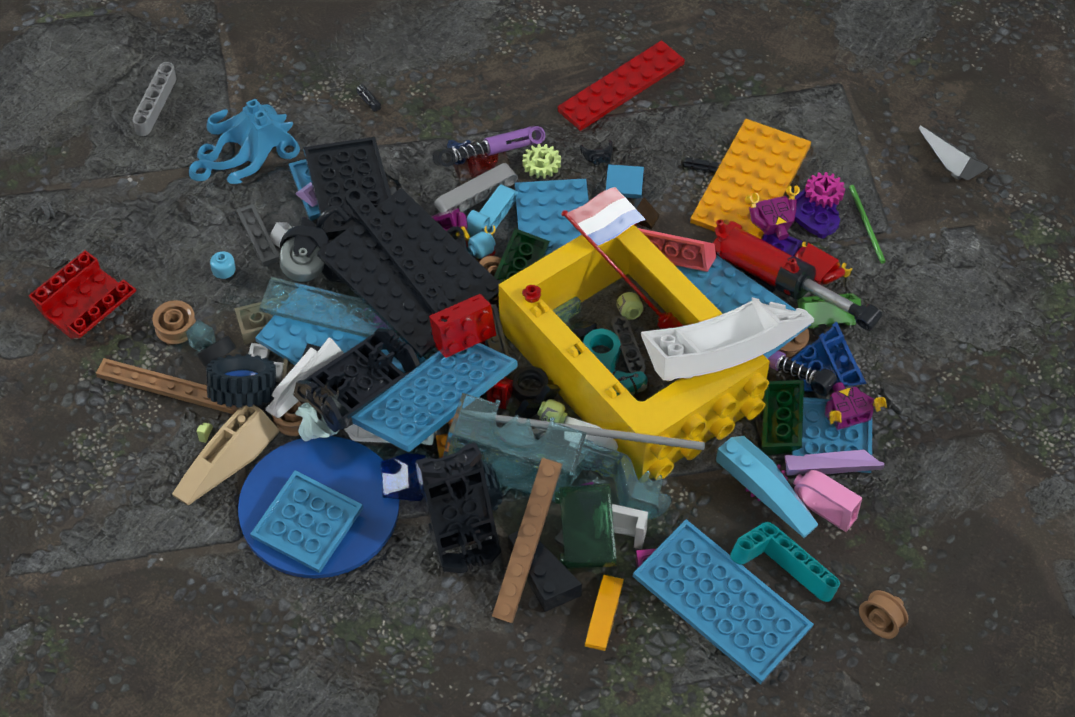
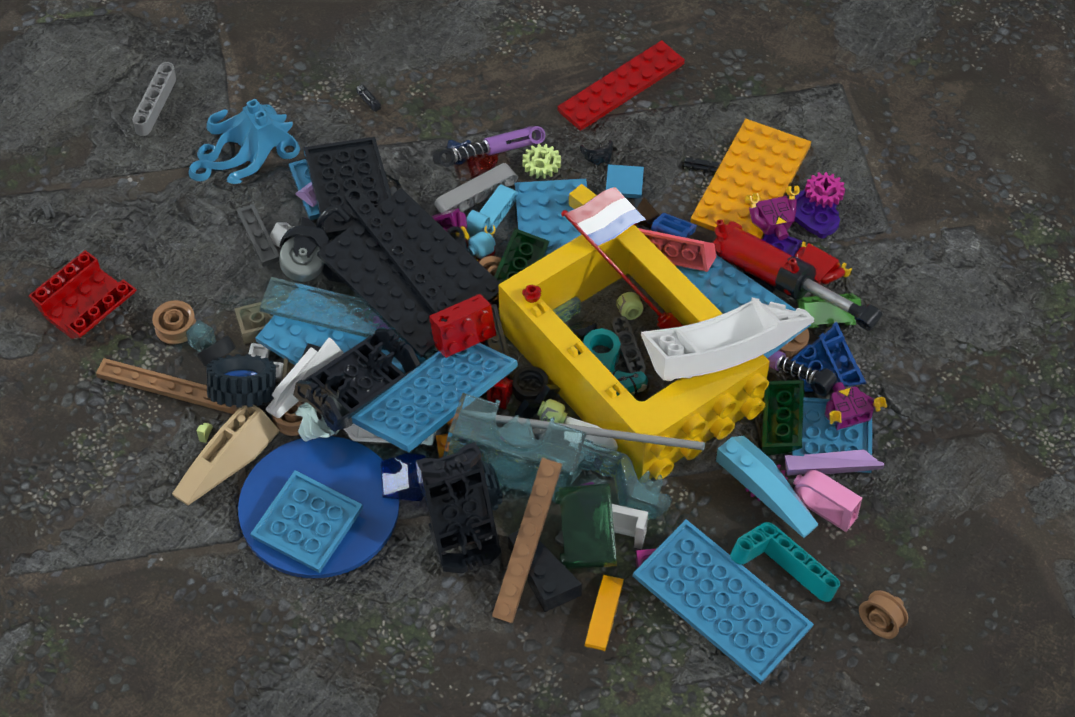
medium azure head [210,251,236,279] -> none
bright green axle [849,185,886,264] -> none
wedge [919,125,988,180] -> none
none -> yellow brick [569,184,597,209]
none -> blue plate [651,213,697,238]

